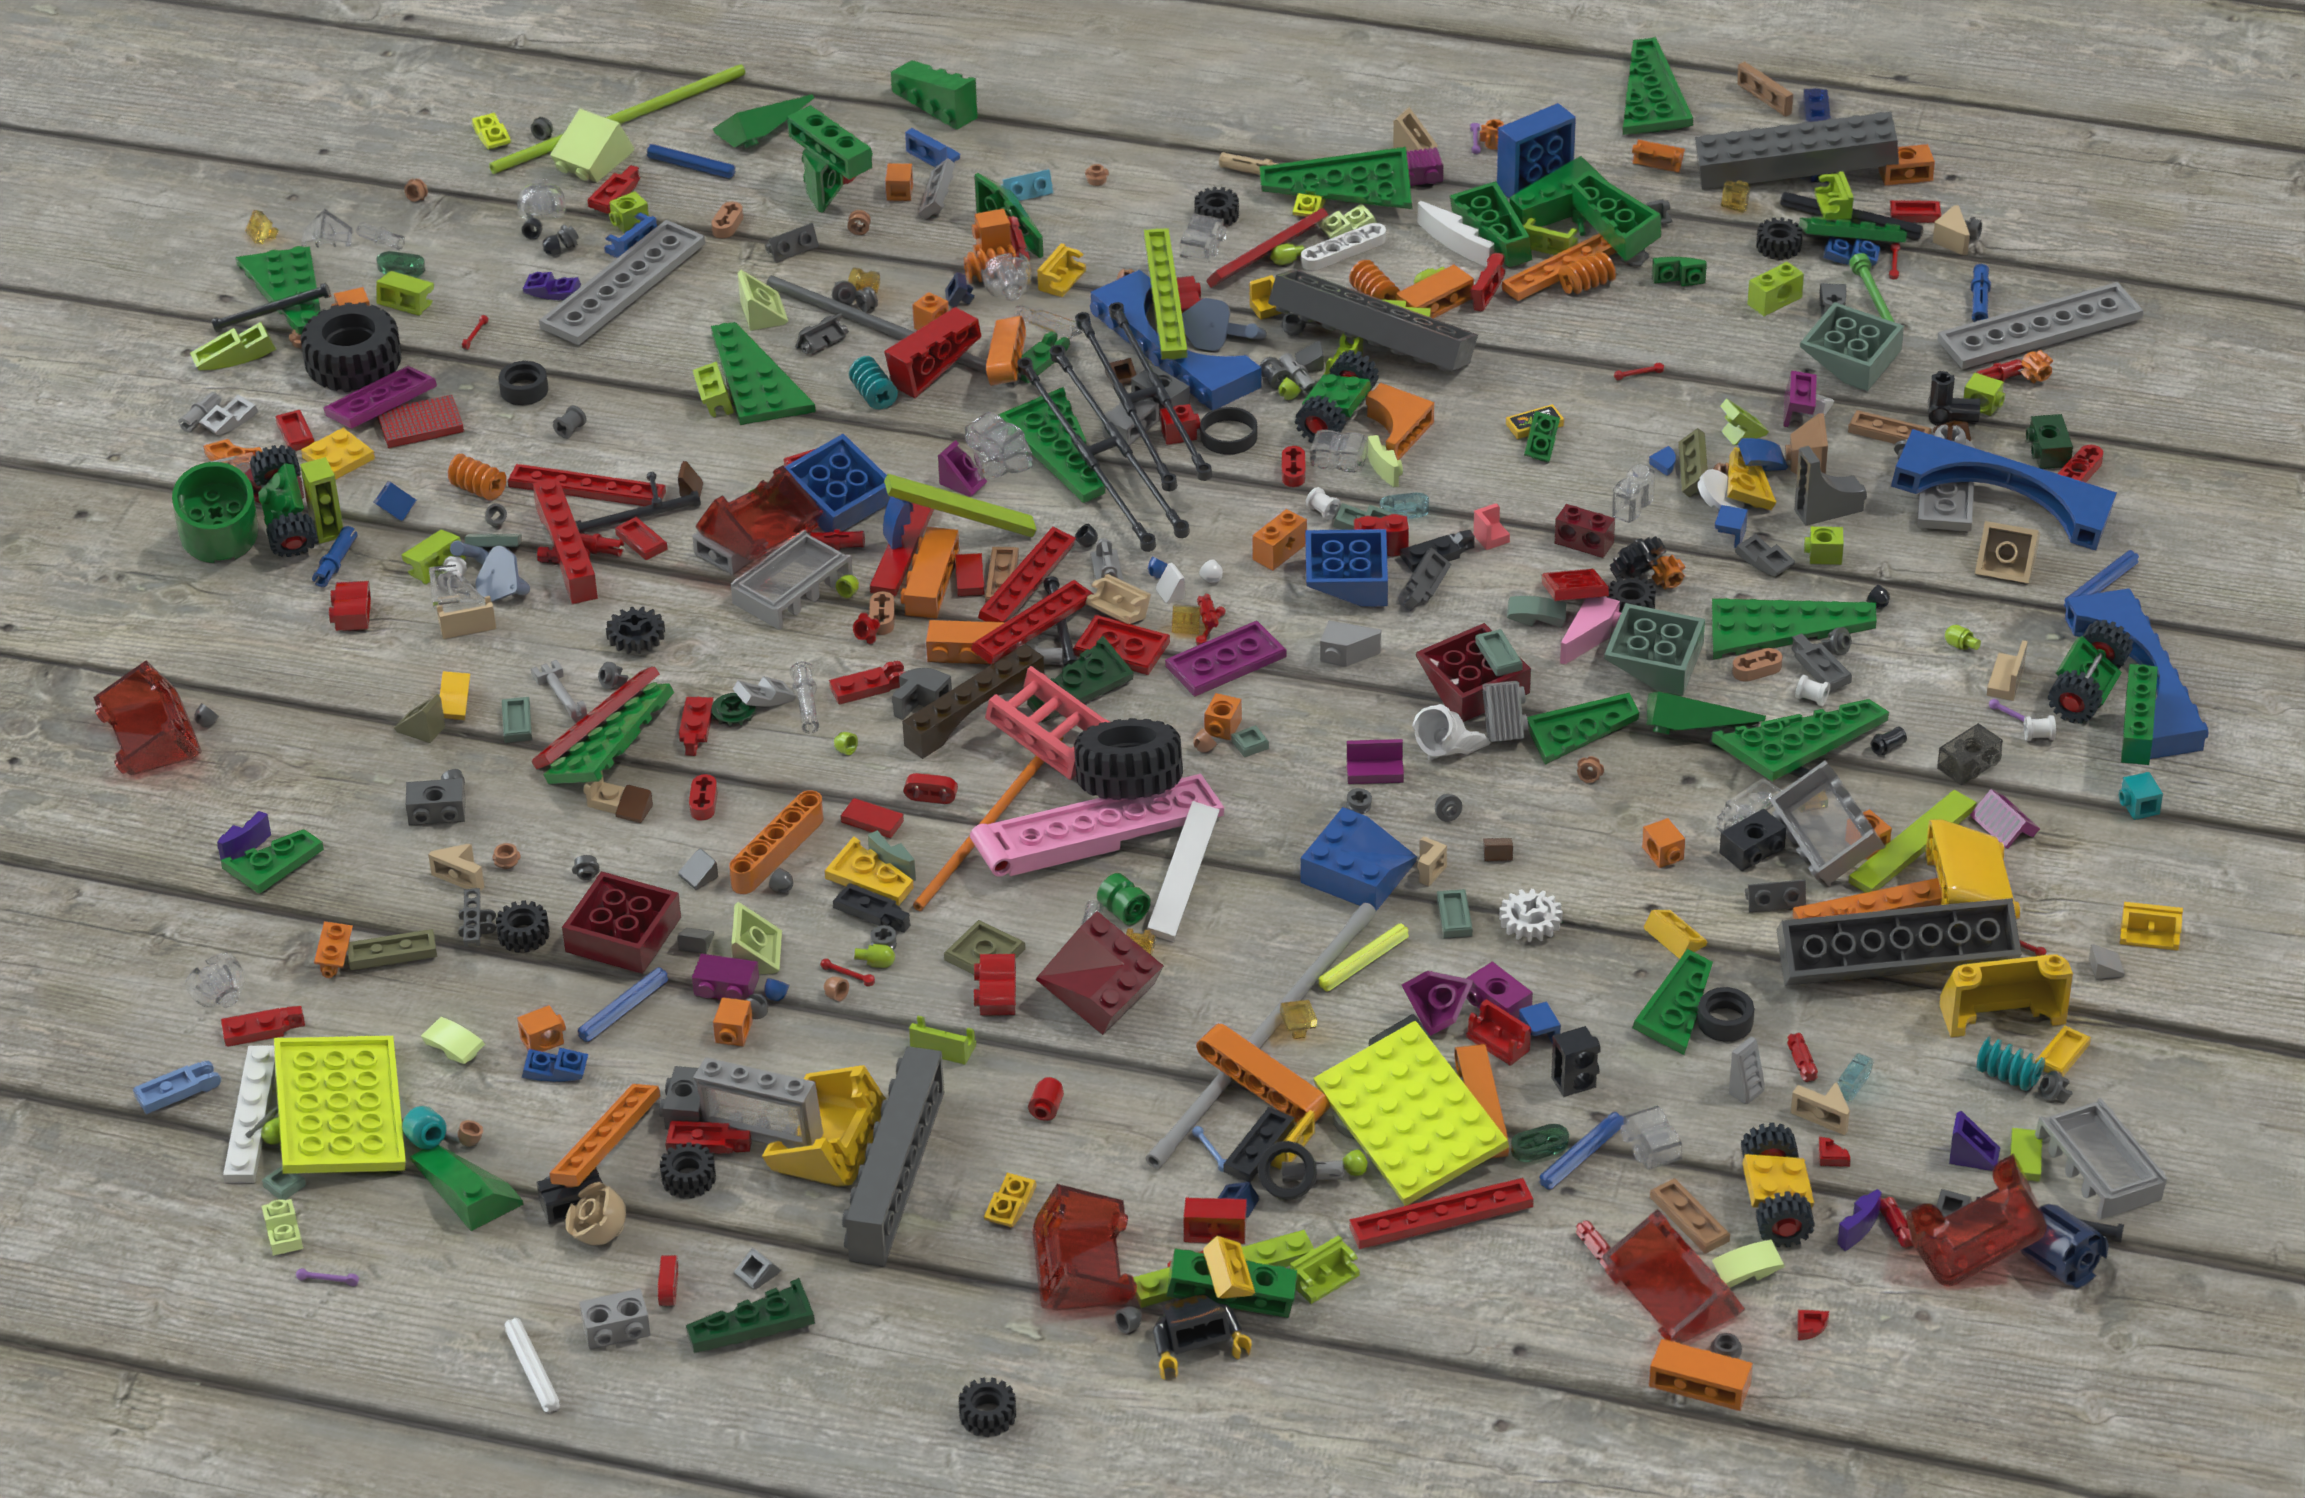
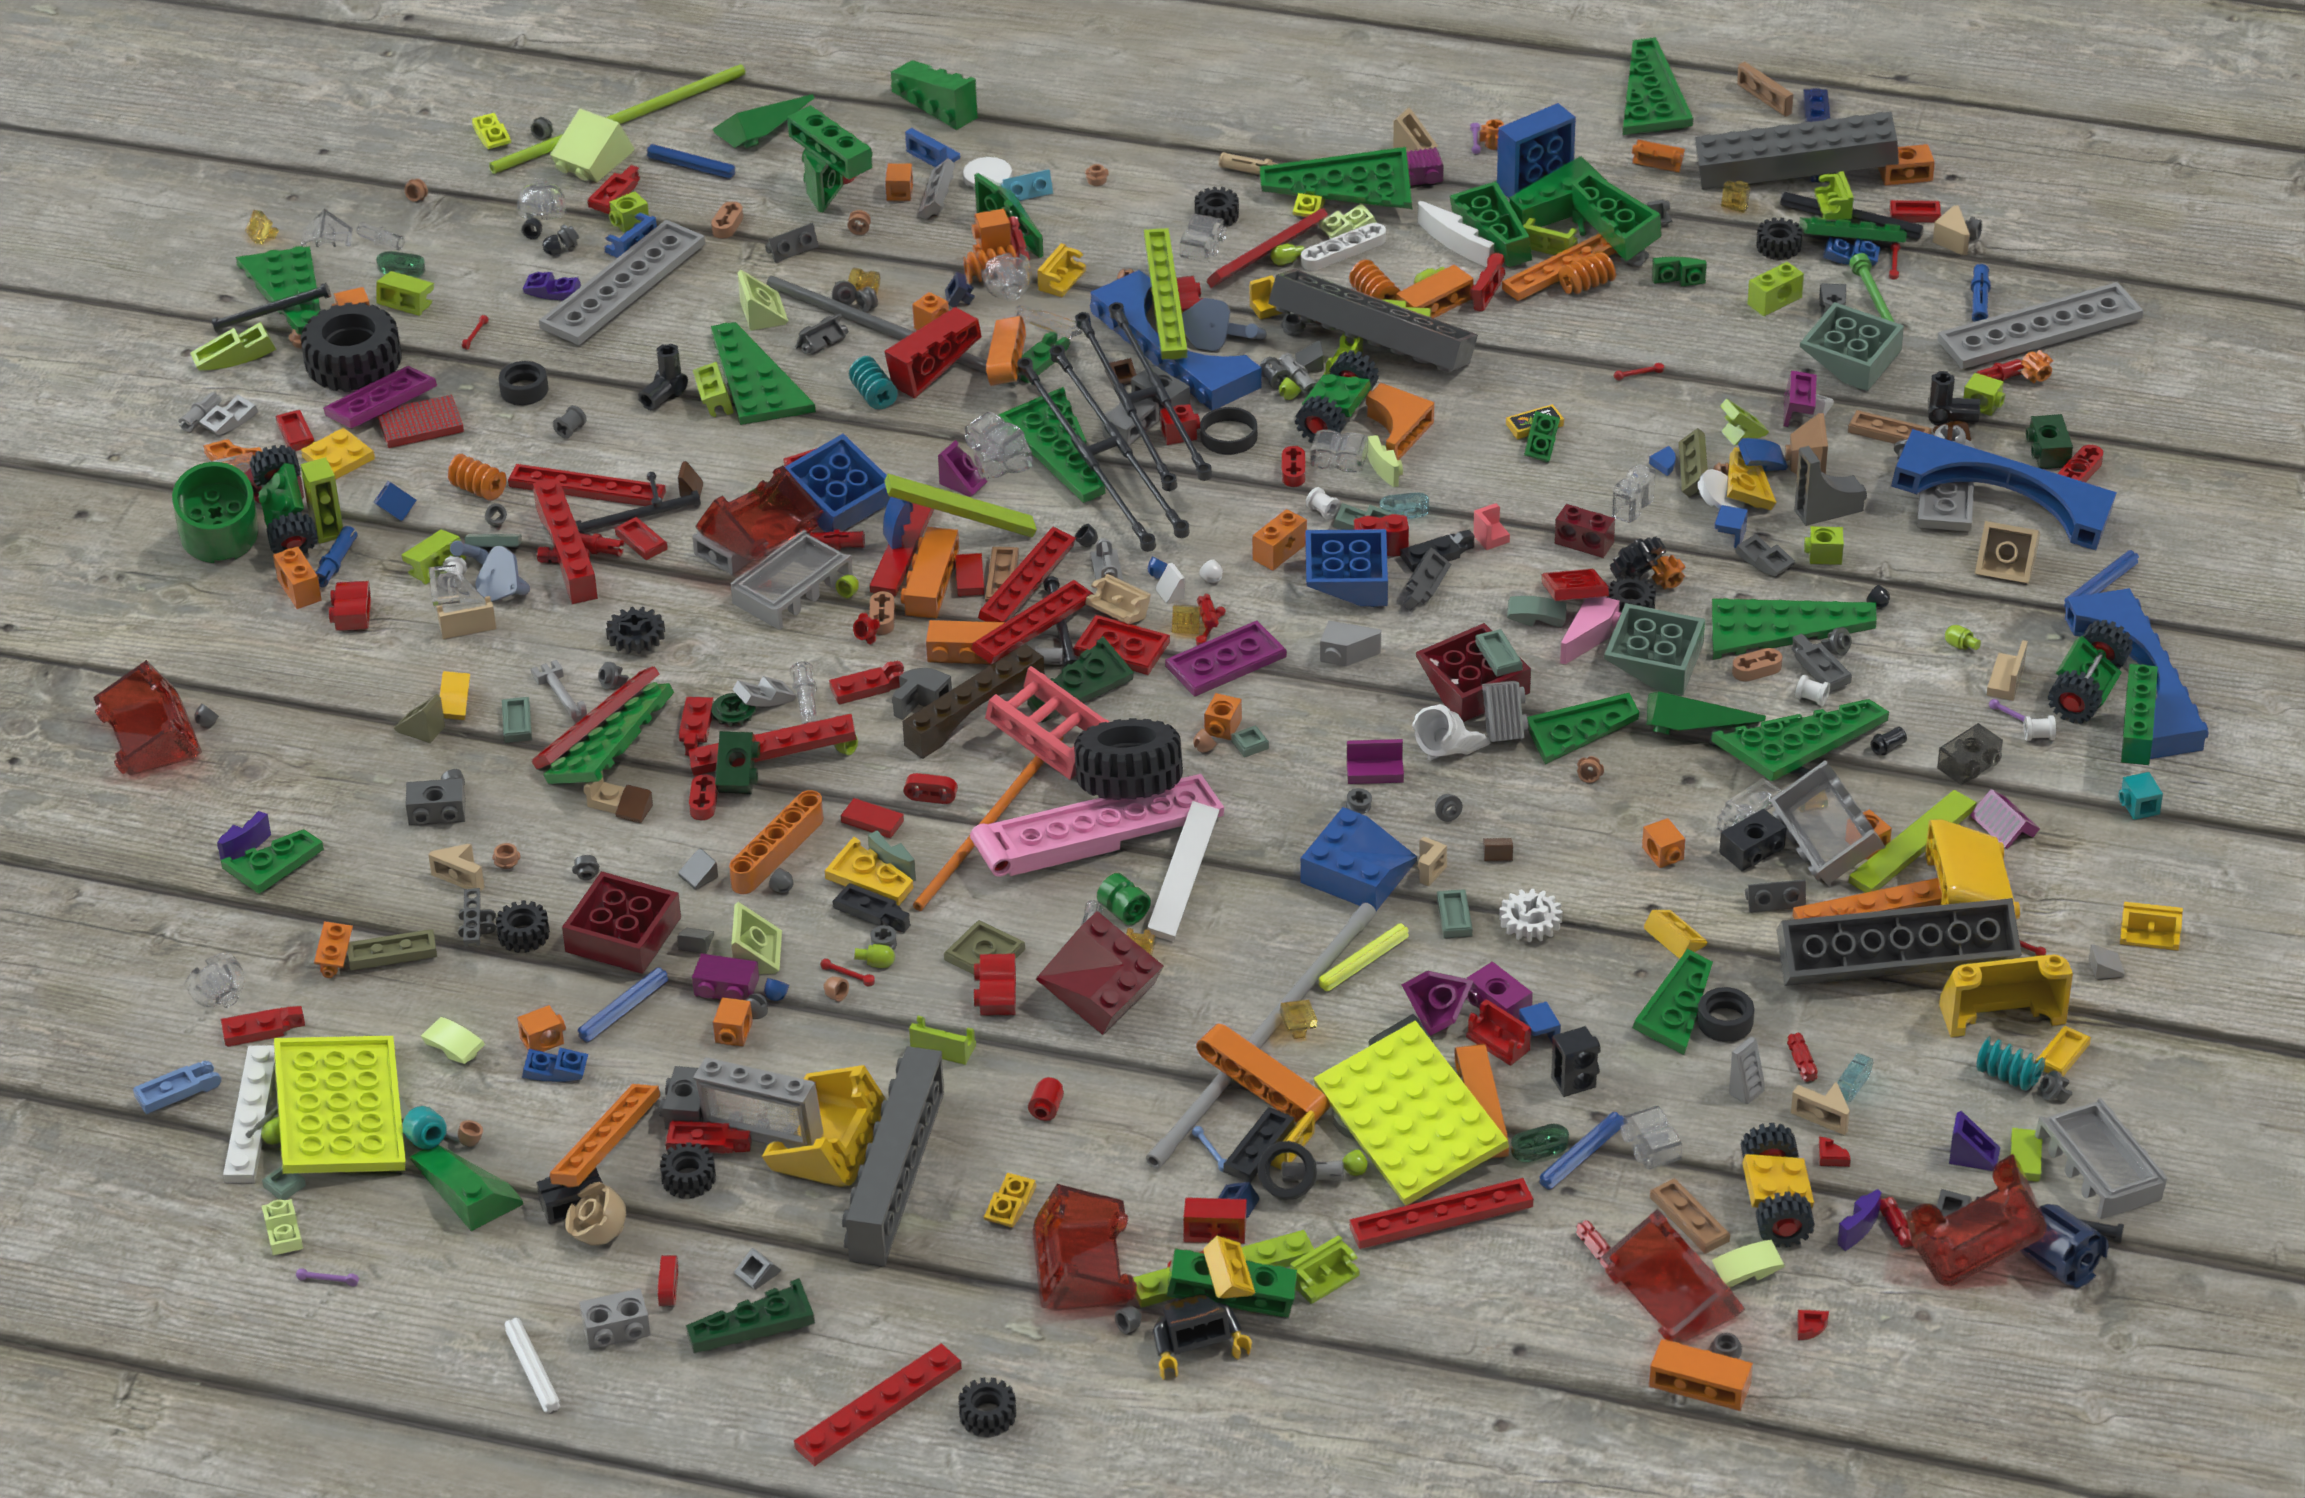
none -> orange brick [273,546,322,609]
none -> black piece [638,343,688,411]
none -> red plate [689,713,857,776]
none -> dark green brick [715,731,760,794]
none -> red plate [794,1343,962,1467]
none -> white tile [963,157,1012,190]

